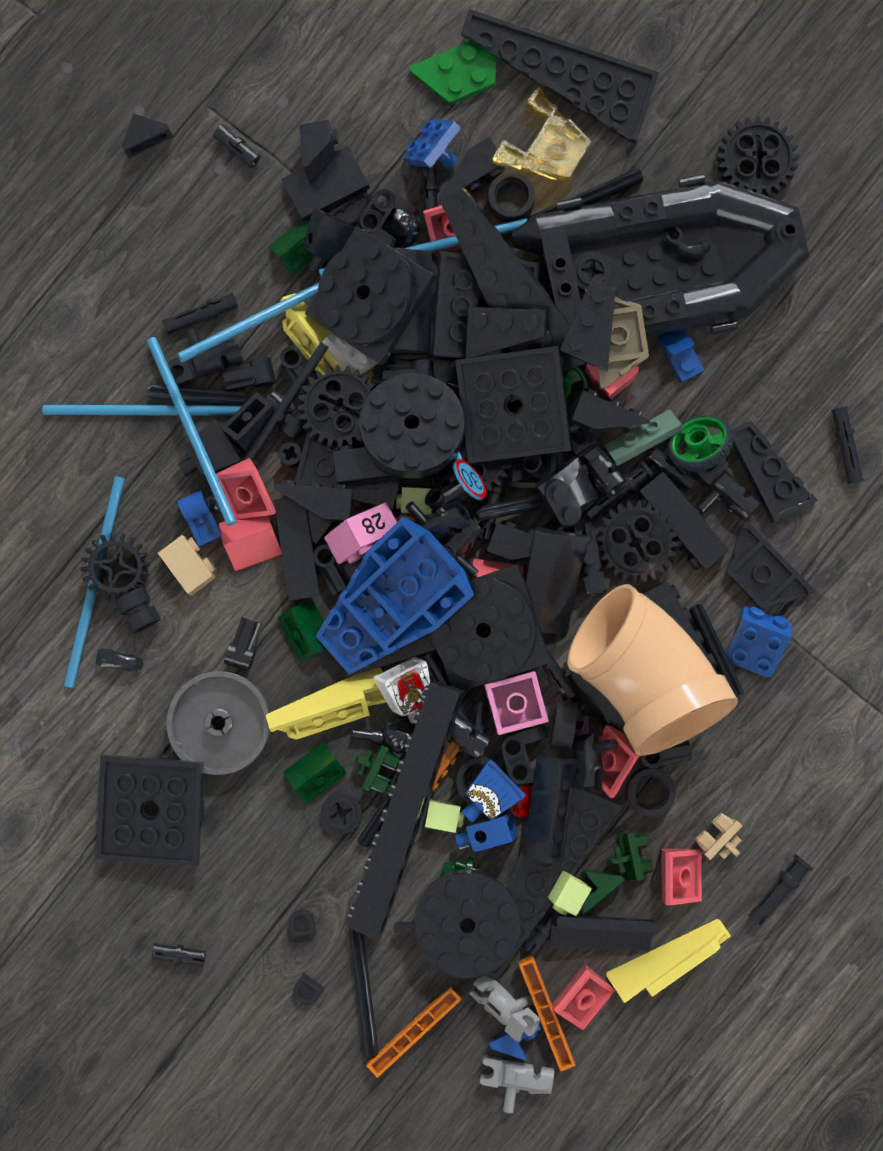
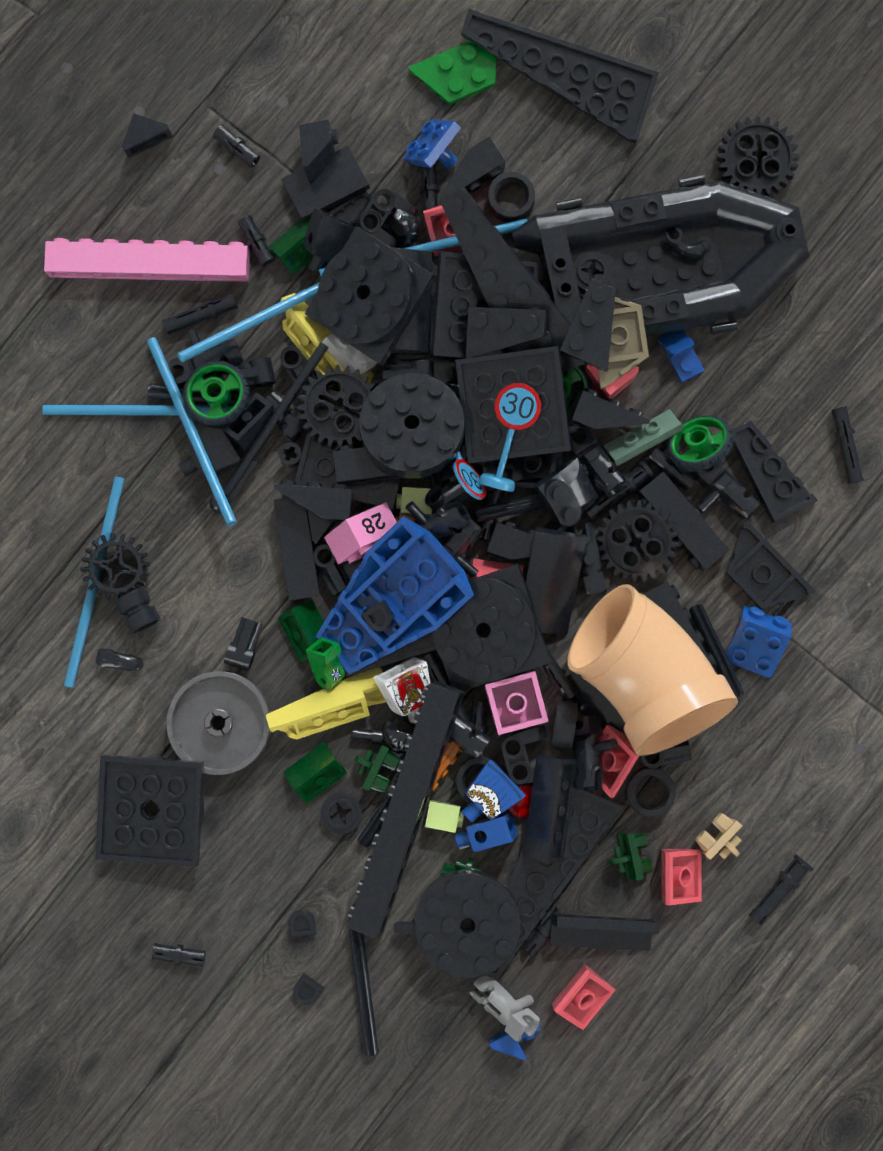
tan brick [158,535,216,595] -> none
blue plate [178,490,222,547] -> none
coral slope [216,458,276,519] -> none
coral slope [219,515,282,571] -> none
orange piece [366,985,462,1078] -> none
light grey piece [480,1055,554,1113] -> none
clear yellow wing [491,87,591,182] -> none
orange piece [518,955,576,1072] -> none
black axle [527,168,644,221] -> none
yellowish green brick [548,871,591,916] -> none
dark green slope [581,869,625,913] -> none
light yellow wedge [606,919,731,1003] -> none
none -> bright pink brick [44,238,250,282]
none -> green wheel [183,361,249,426]
none -> black pin [238,215,275,267]
none -> green leg [306,637,345,690]
none -> black tile [362,600,394,631]
none -> dark azure piece [479,383,541,492]

